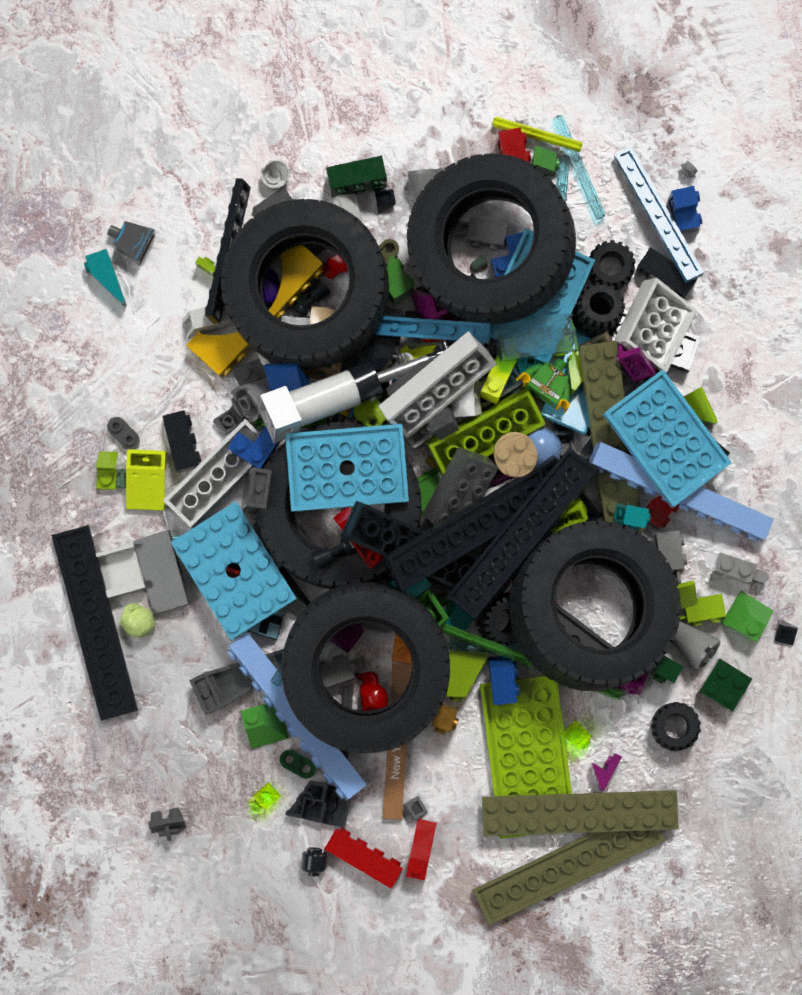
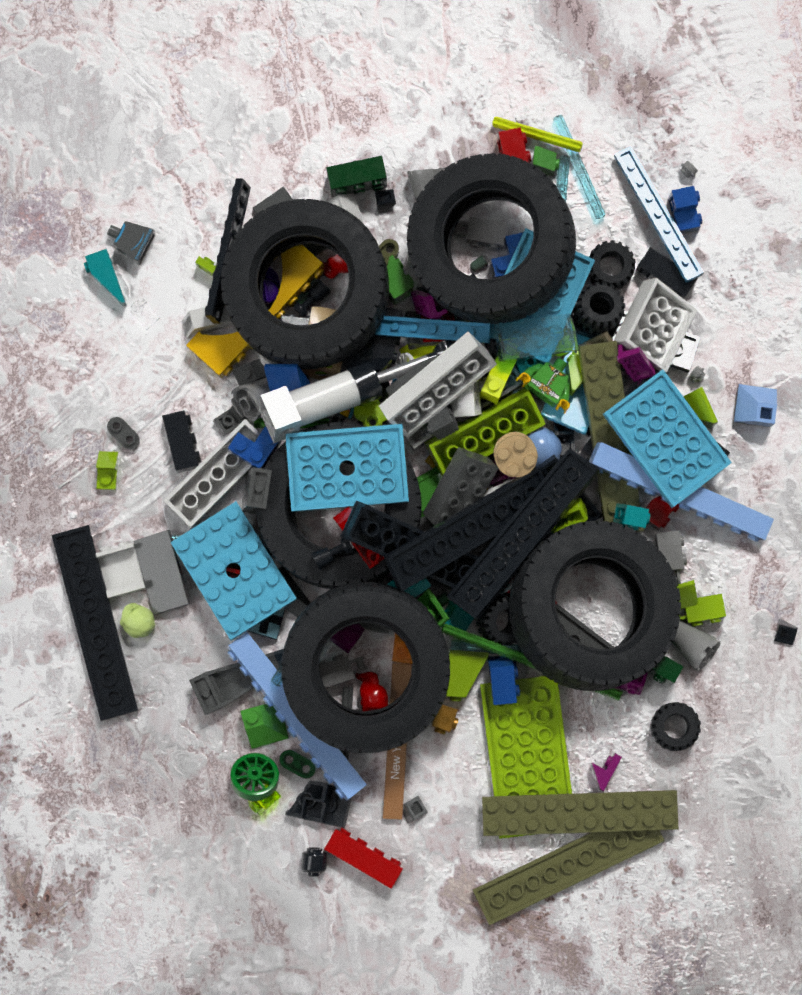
sand green piece [116,469,126,488] -> none
neon yellow slope [126,449,168,511] -> none
dark grey hips [148,808,186,841] -> none
white hair [260,160,290,189] -> none
red slope [406,819,437,881] -> none
clear neon green bracket [561,720,592,750] -> none
dark green brick [697,658,752,712] -> none
light grey brick [712,552,769,585] -> none
bright green slope [721,591,774,644] -> none
none -> green wheel [230,753,279,801]
none -> light grey plate [689,365,706,383]
none -> light blue slope [734,384,777,427]

